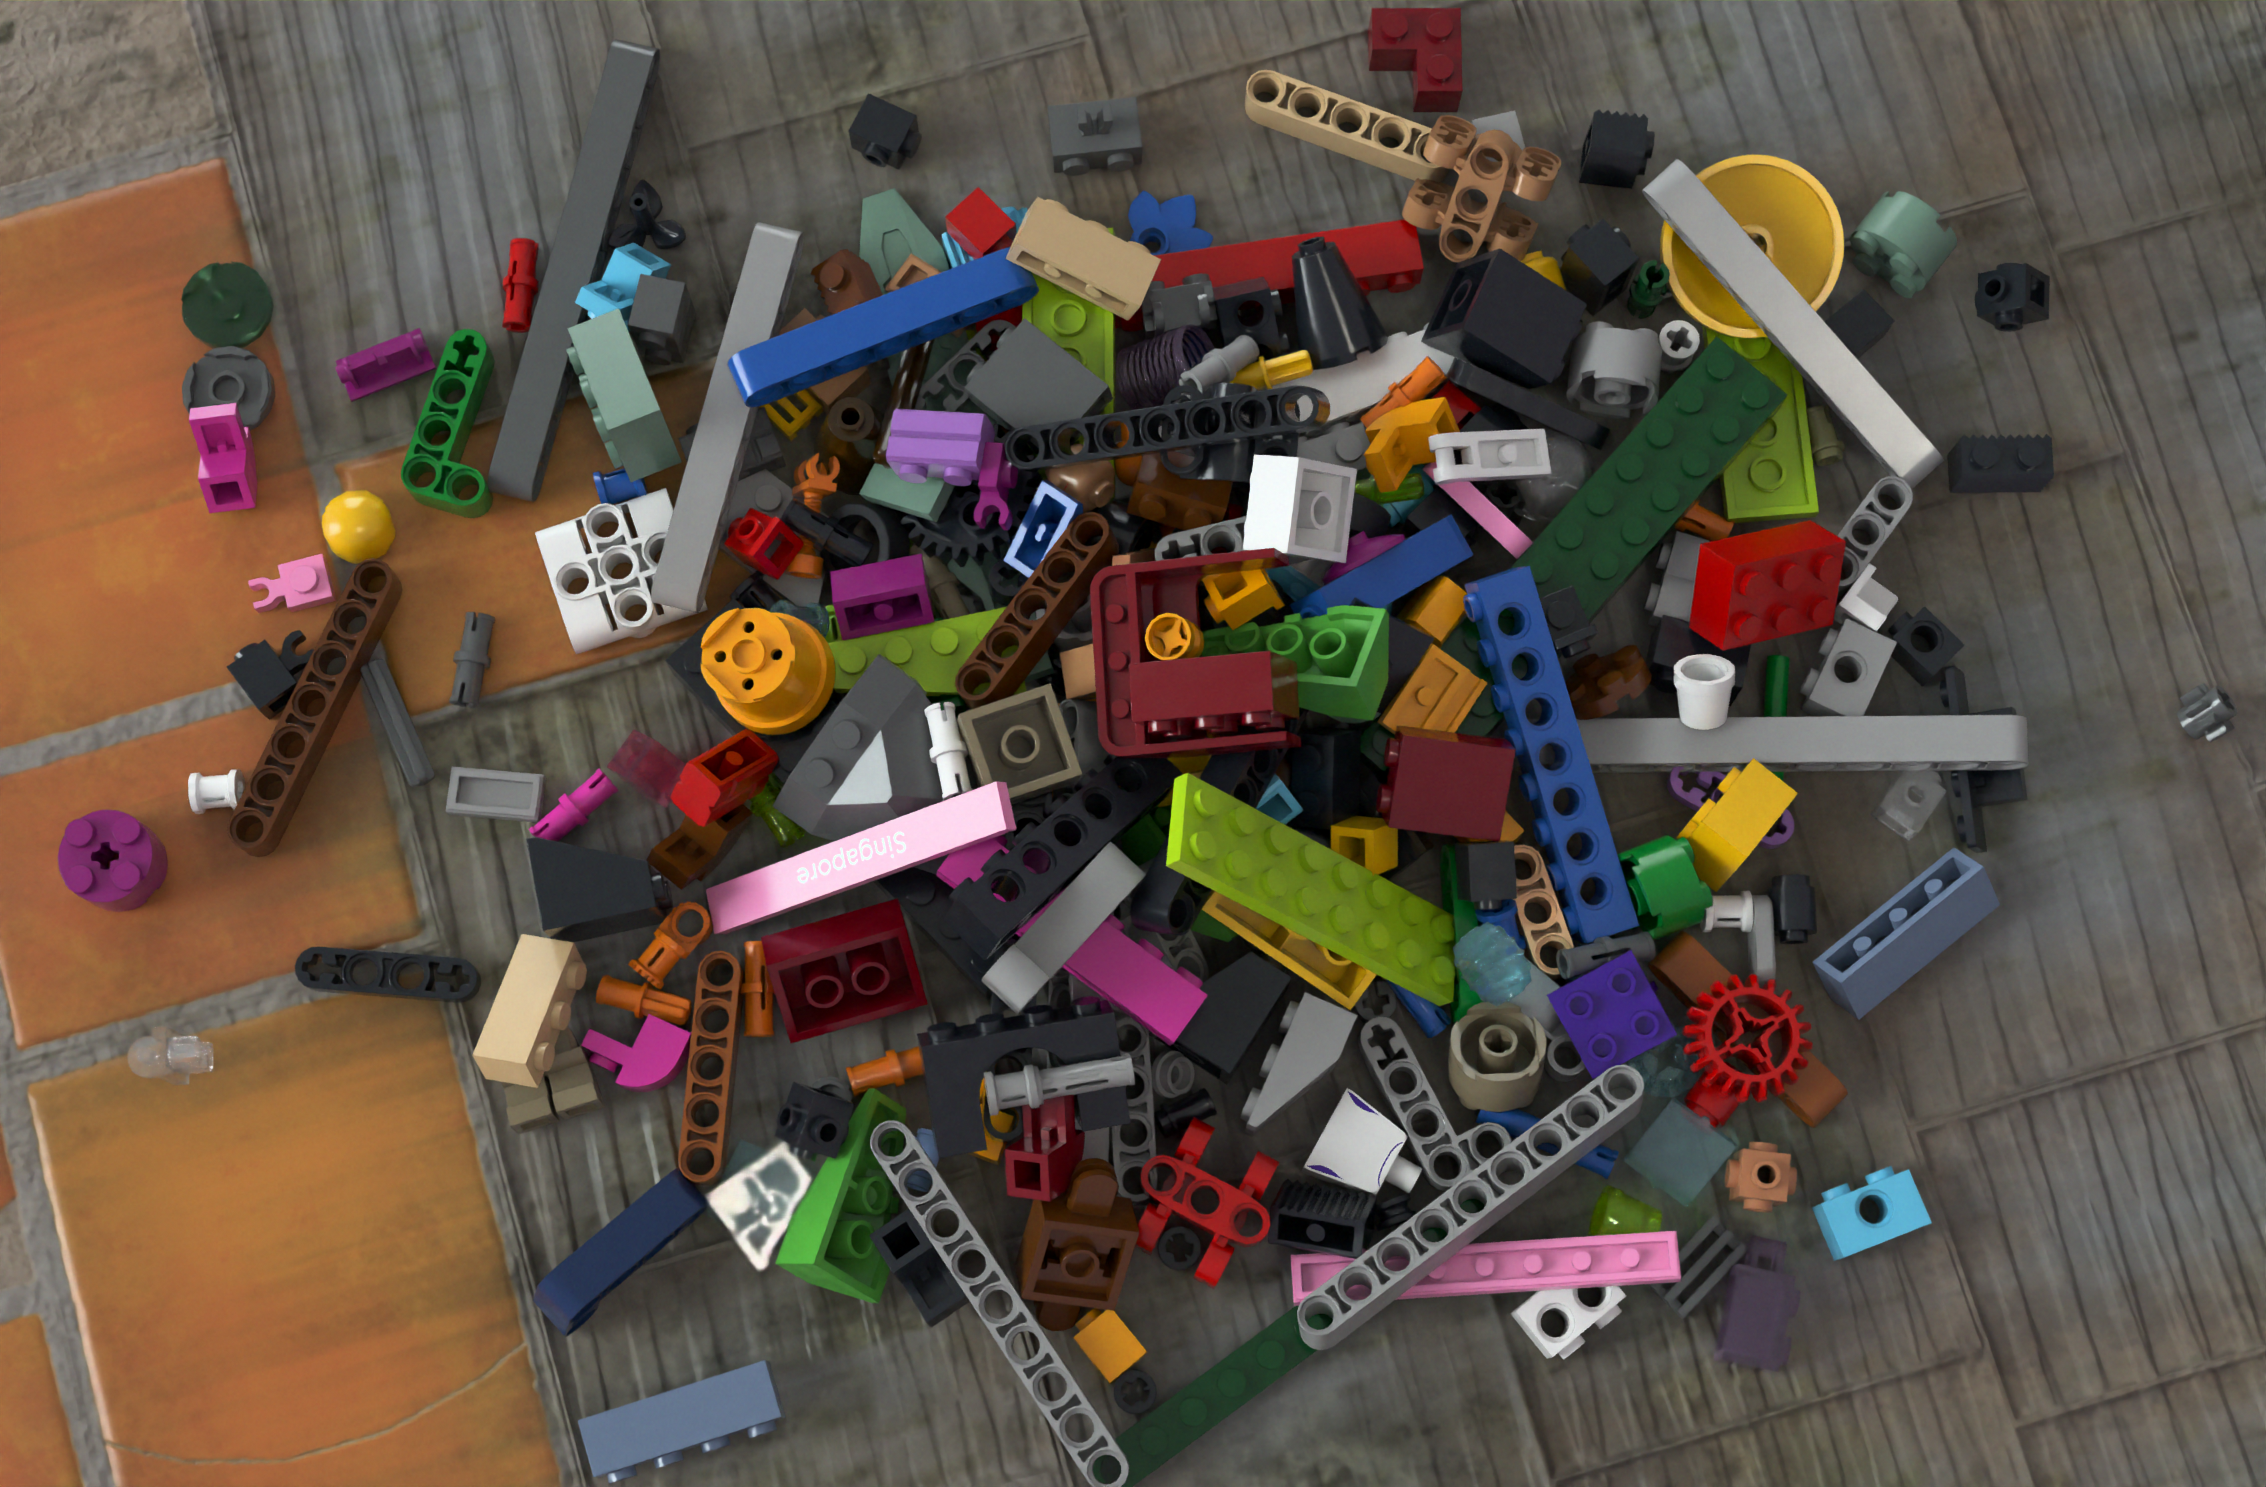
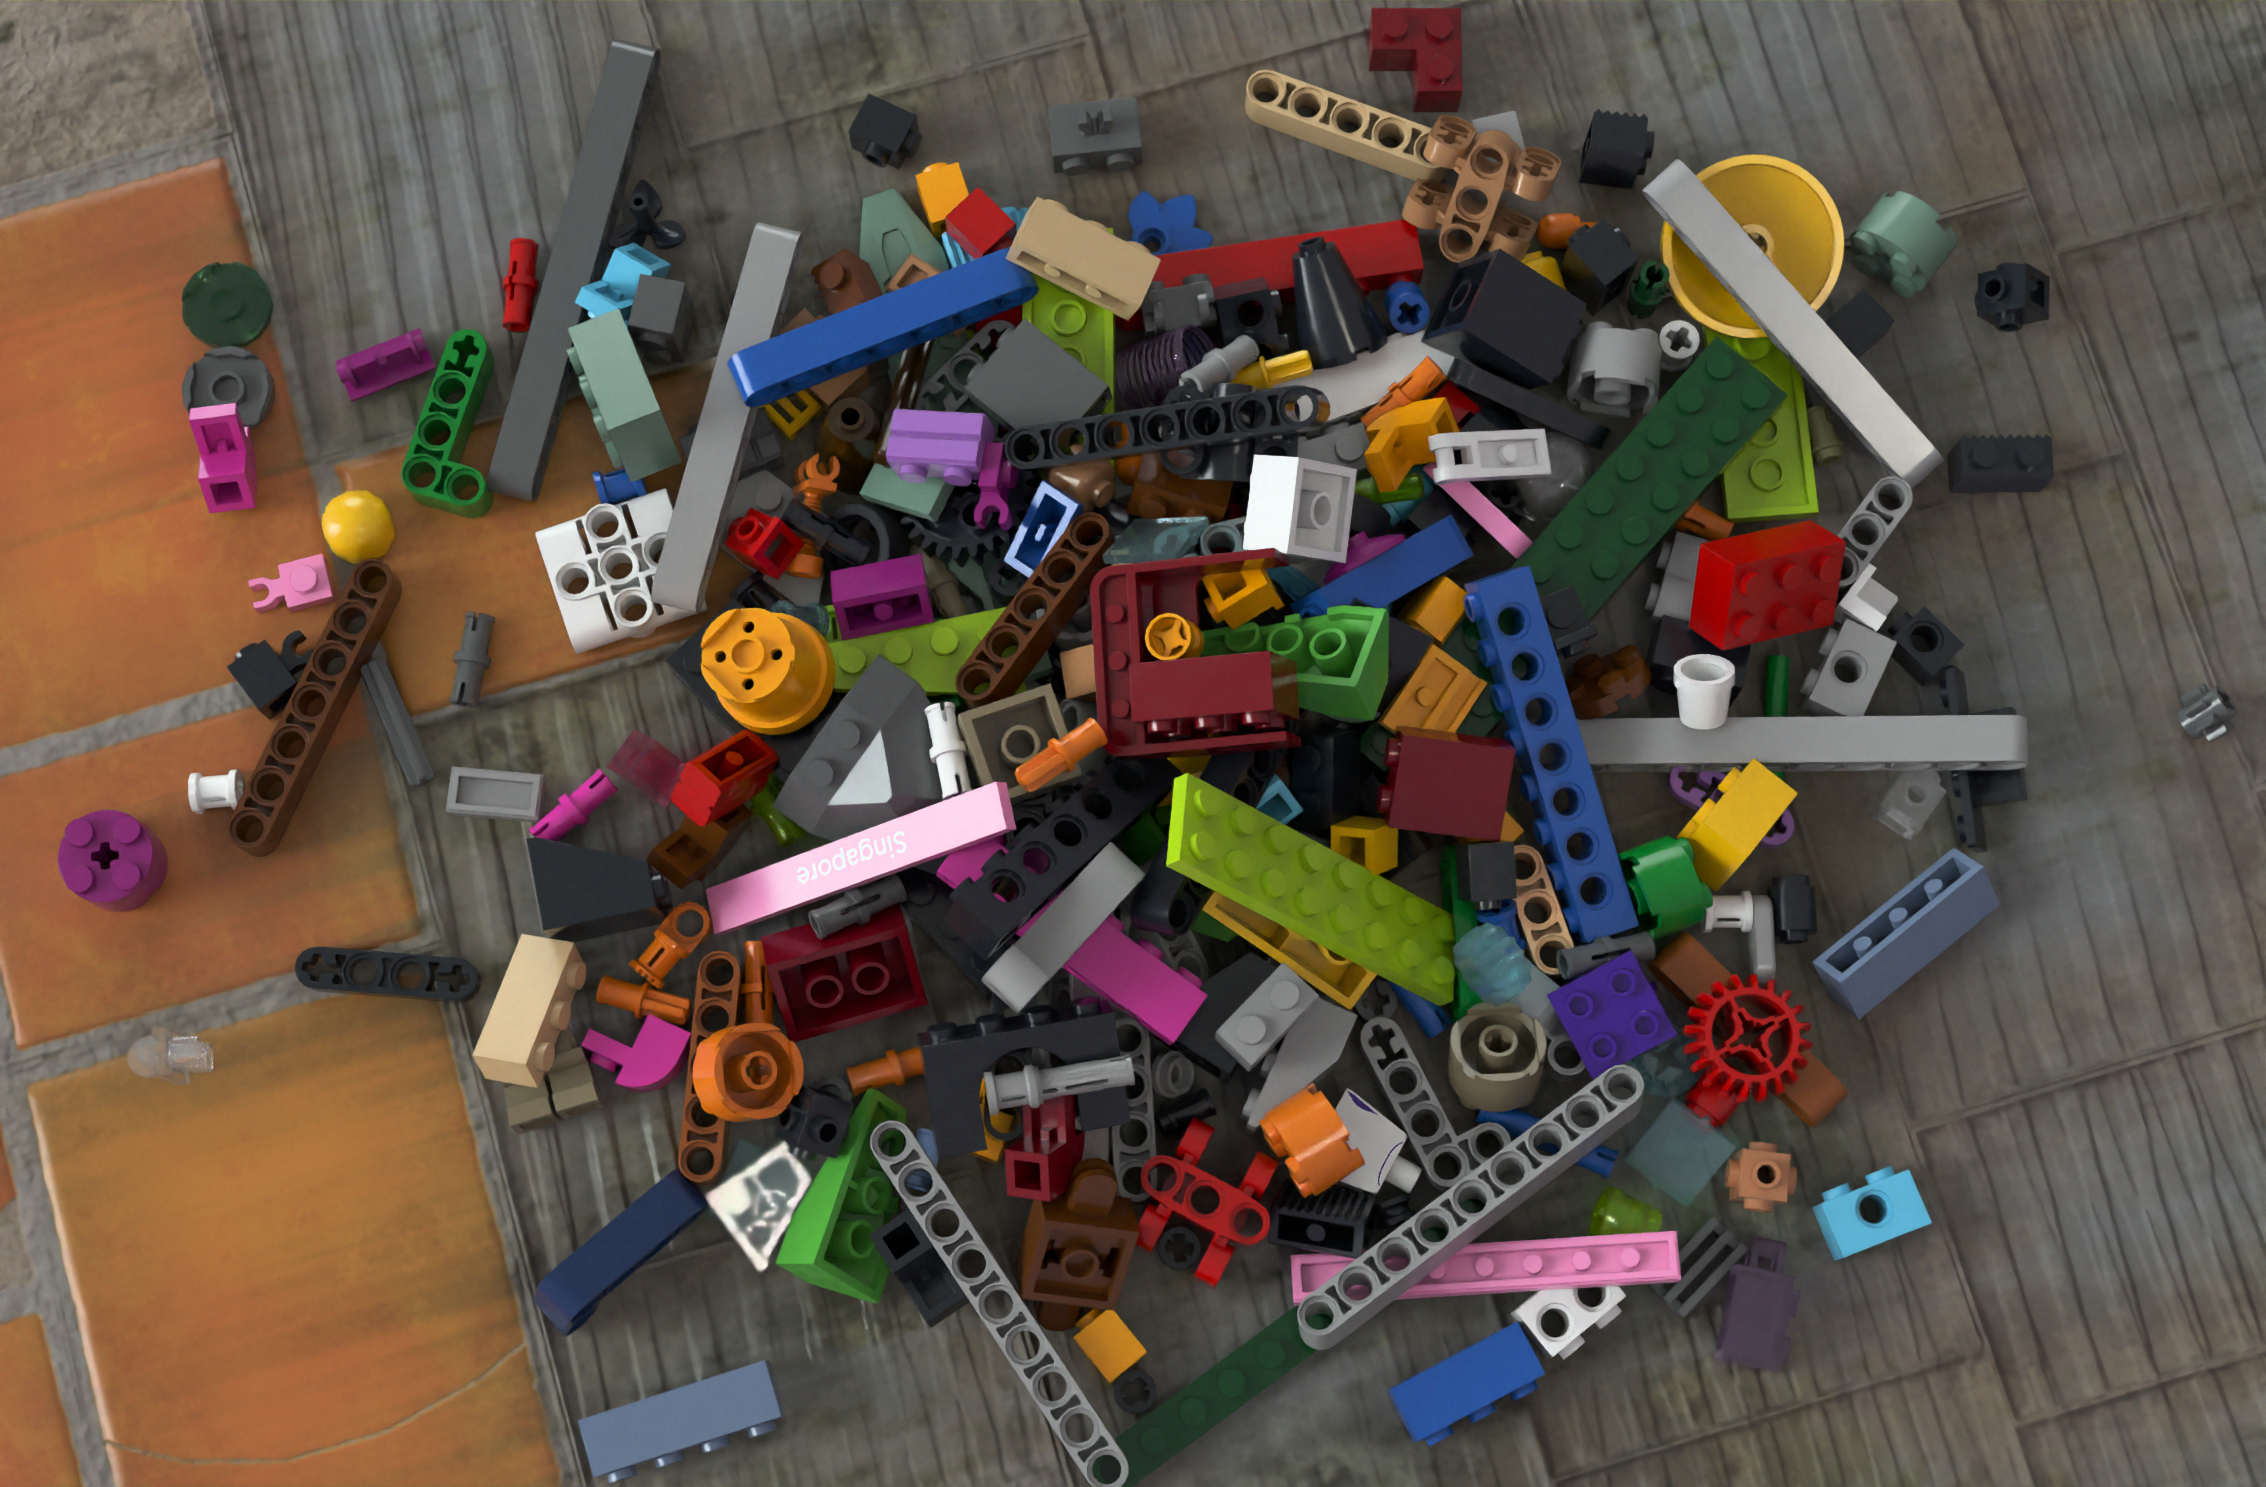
none -> orange brick [692,1022,804,1122]
none -> dark grey pin [808,873,907,939]
none -> light orange brick [915,162,969,239]
none -> orange axle [1015,718,1108,793]
none -> clear light blue piece [1102,517,1209,564]
none -> light grey brick [1215,962,1319,1072]
none -> orange brick [1258,1083,1365,1199]
none -> blue bush [1384,280,1430,333]
none -> blue brick [1387,1321,1546,1446]
none -> orange cylinder [1536,213,1598,249]

